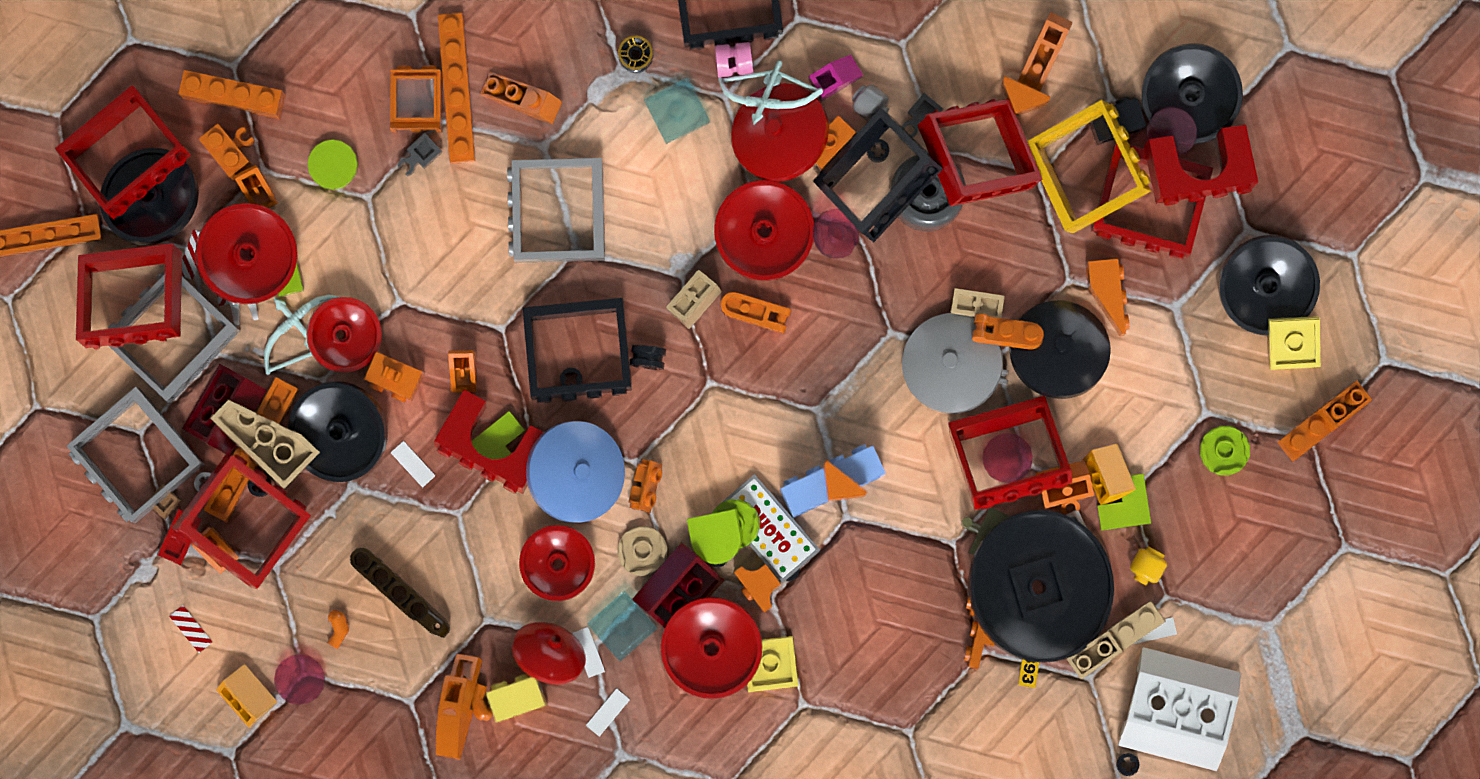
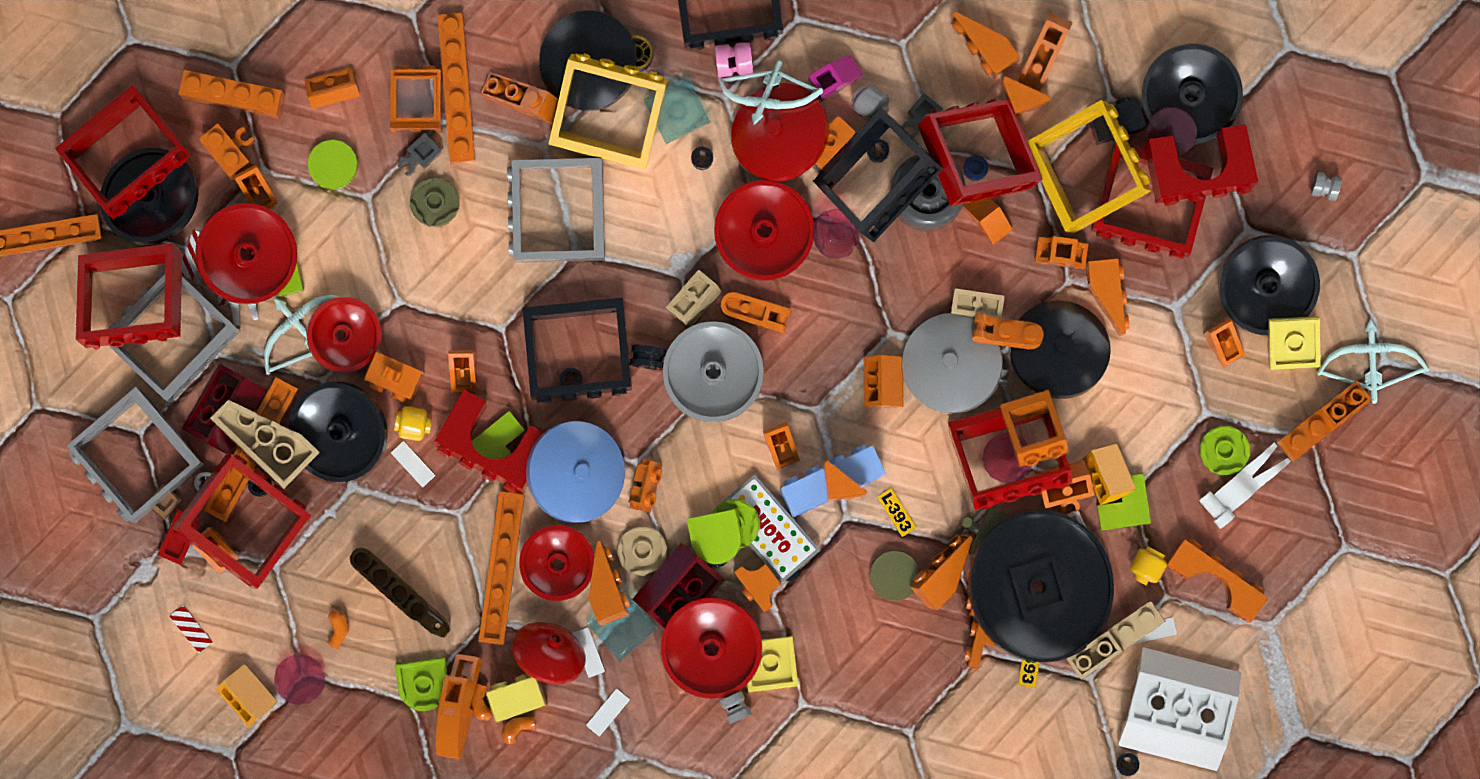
none -> orange slope [304,67,360,109]
none -> yellow head [394,406,432,441]
none -> lime tile [395,657,448,711]
none -> olive tile [410,177,460,227]
none -> orange plate [478,491,525,645]
none -> orange arm [501,717,535,744]
none -> black dish [539,10,638,111]
none -> yellow window [549,53,669,170]
none -> orange slope [589,541,631,626]
none -> light grey dish [663,322,764,423]
none -> black bush [691,146,713,170]
none -> light grey wheel [719,691,752,724]
none -> orange slope [763,422,800,470]
none -> orange brick [864,355,903,408]
none -> olive tile [870,551,919,601]
none -> yellow sticker [877,488,917,537]
none -> orange slope [909,534,973,610]
none -> orange slope [951,12,1020,79]
none -> dark blue tile [963,155,988,181]
none -> orange slope [963,198,1013,245]
none -> orange window [1000,390,1069,467]
none -> orange brick [1035,236,1088,270]
none -> orange arch [1167,539,1268,623]
none -> white flag [1199,442,1291,529]
none -> orange slope [1203,318,1245,367]
none -> light grey wheel [1310,171,1342,202]
none -> light aqua piece [1317,319,1429,404]

